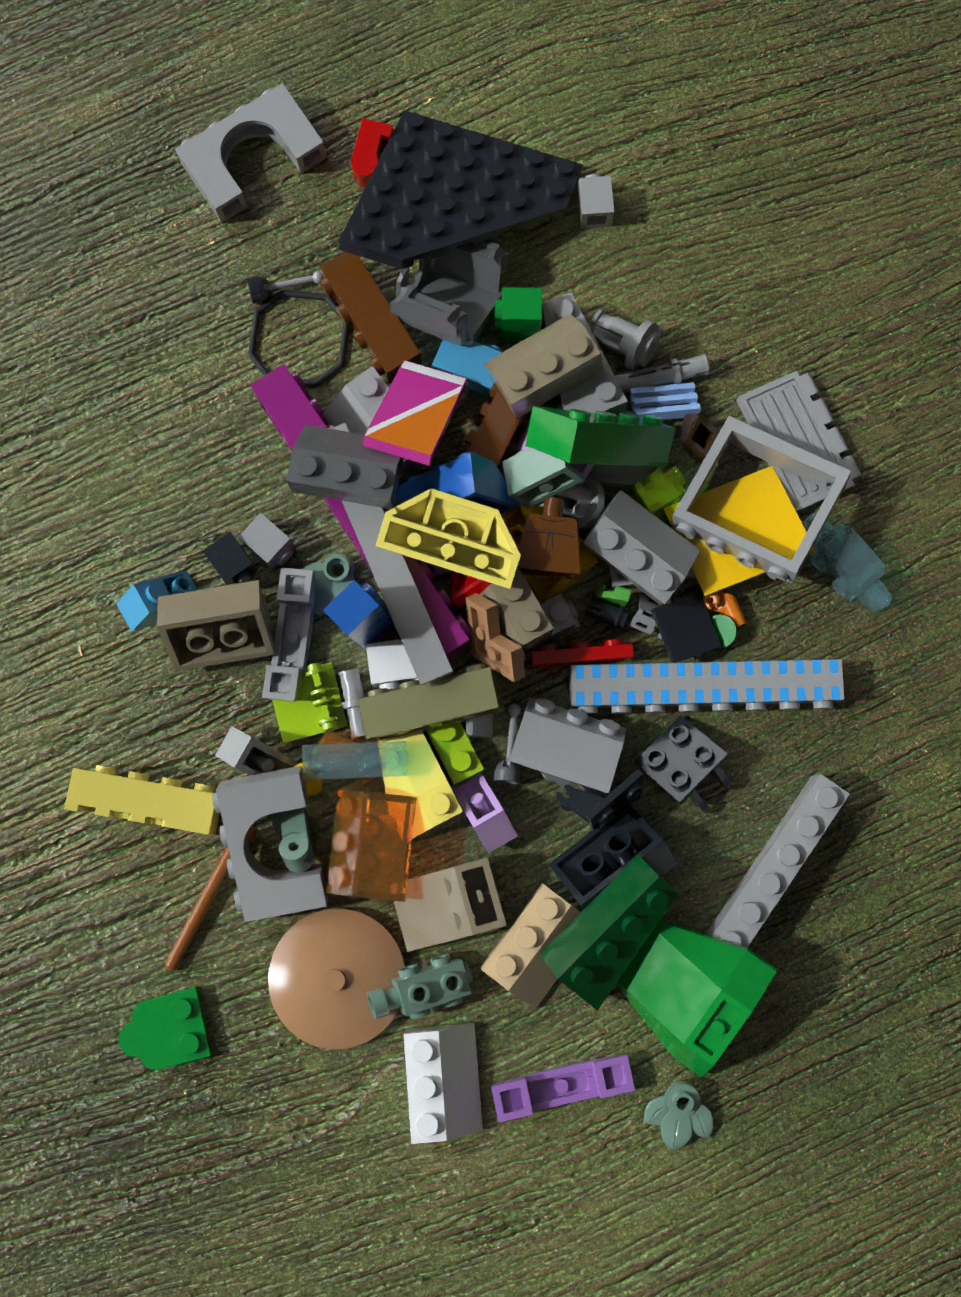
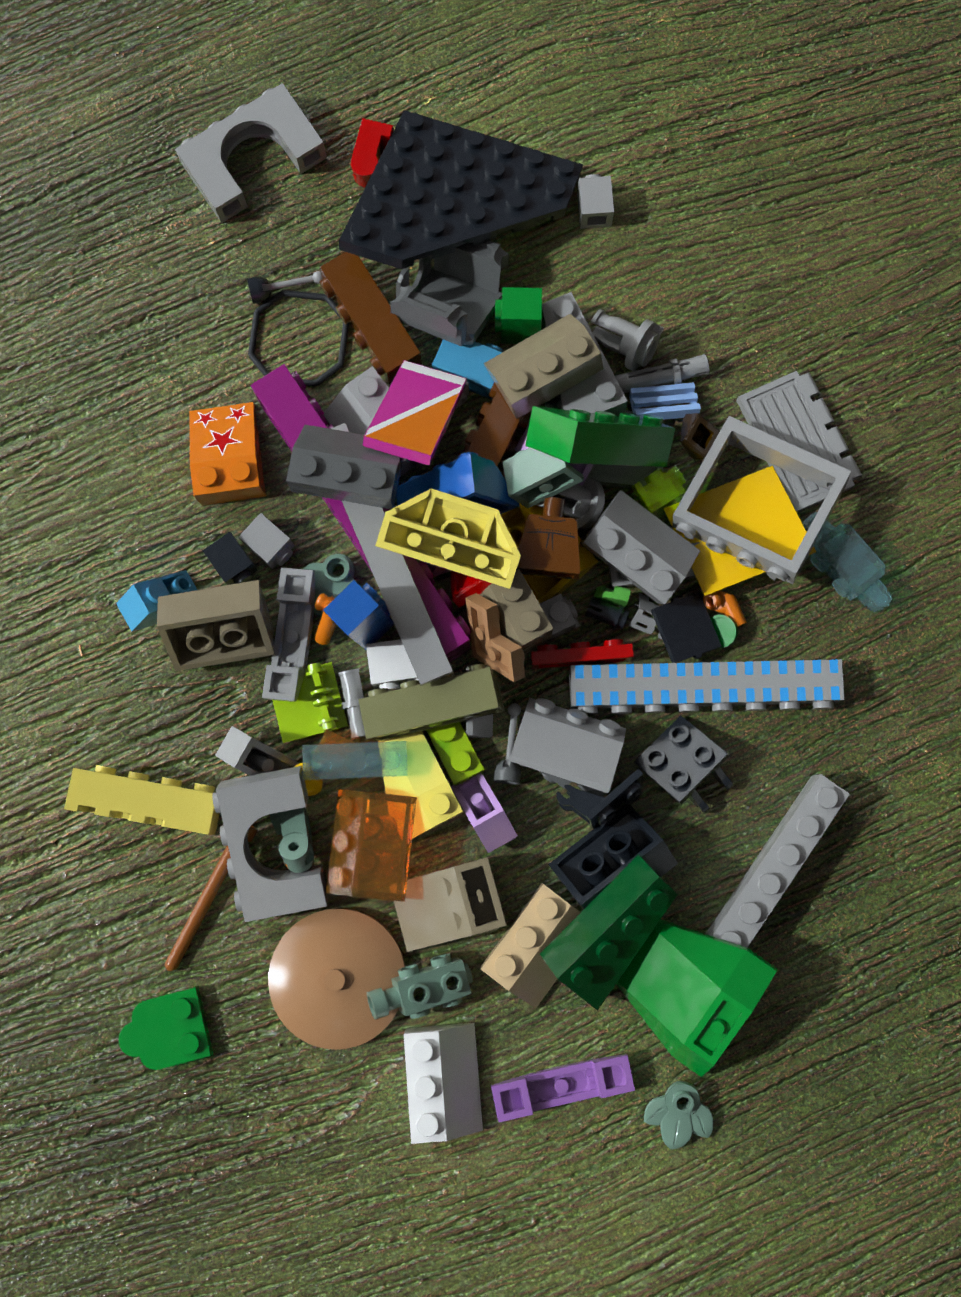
none -> orange slope [189,402,266,506]
none -> orange arm [314,593,337,645]

